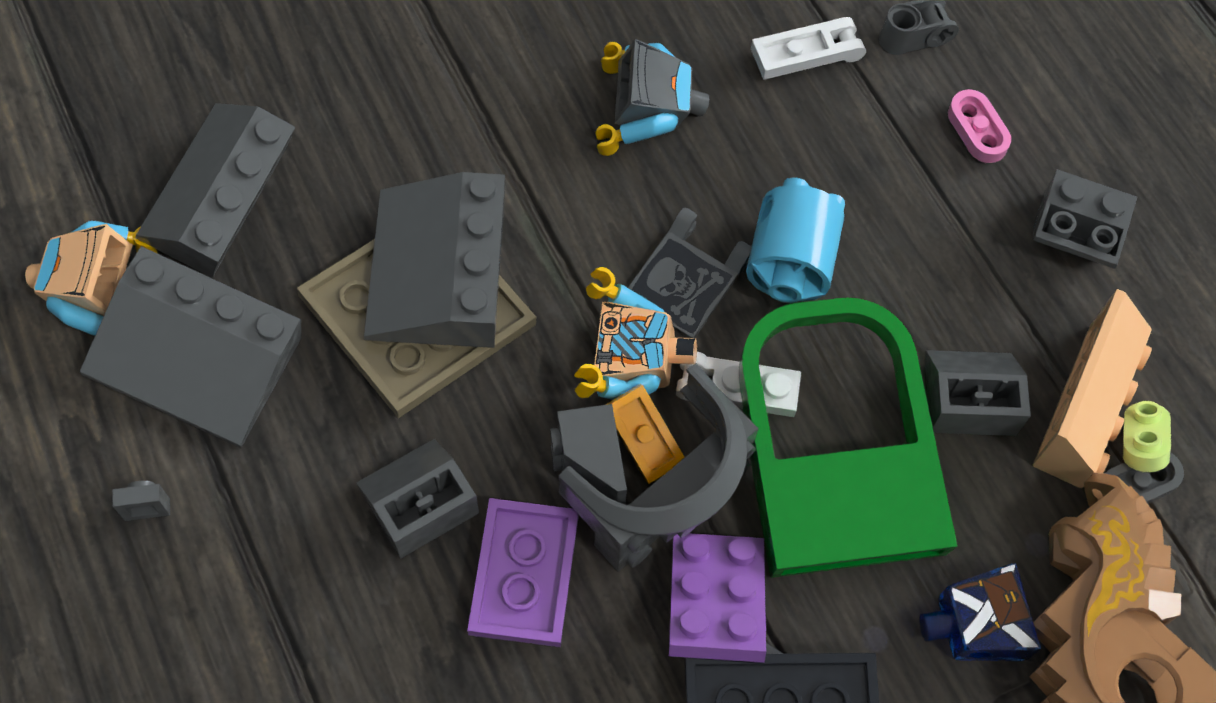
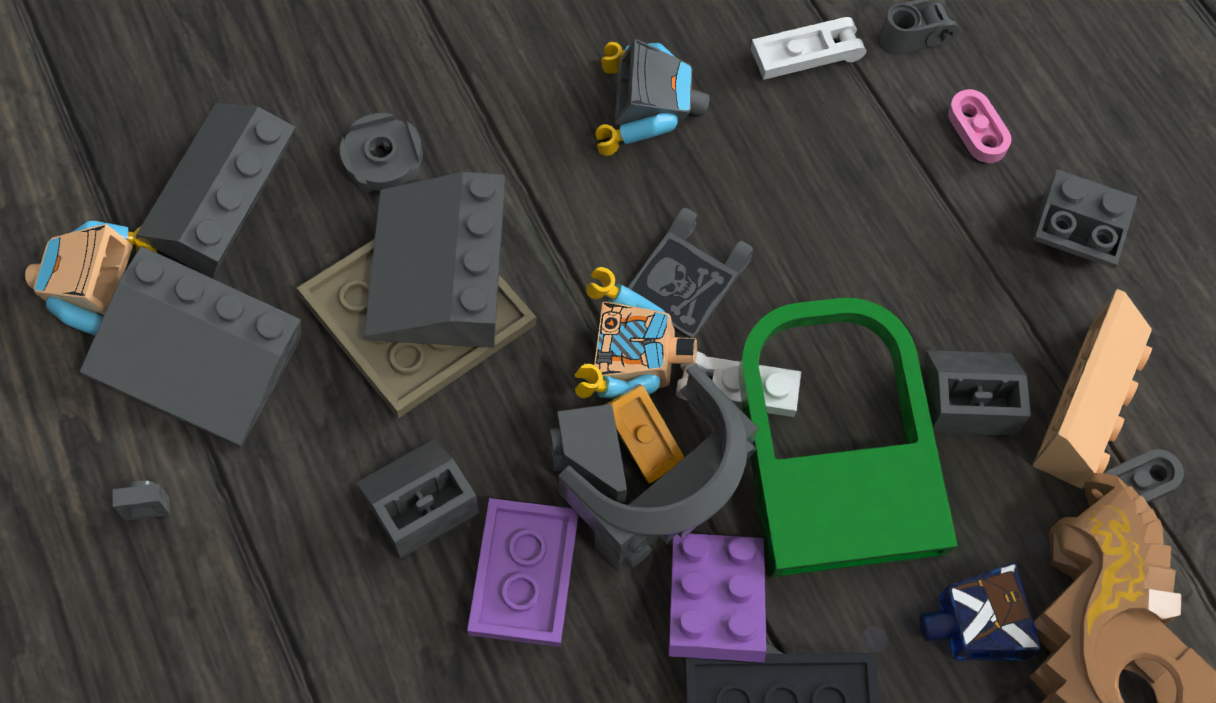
medium azure cylinder [746,178,845,303] -> none
yellowish green plate [1123,401,1171,472] -> none
none -> dark grey plate [339,113,423,192]

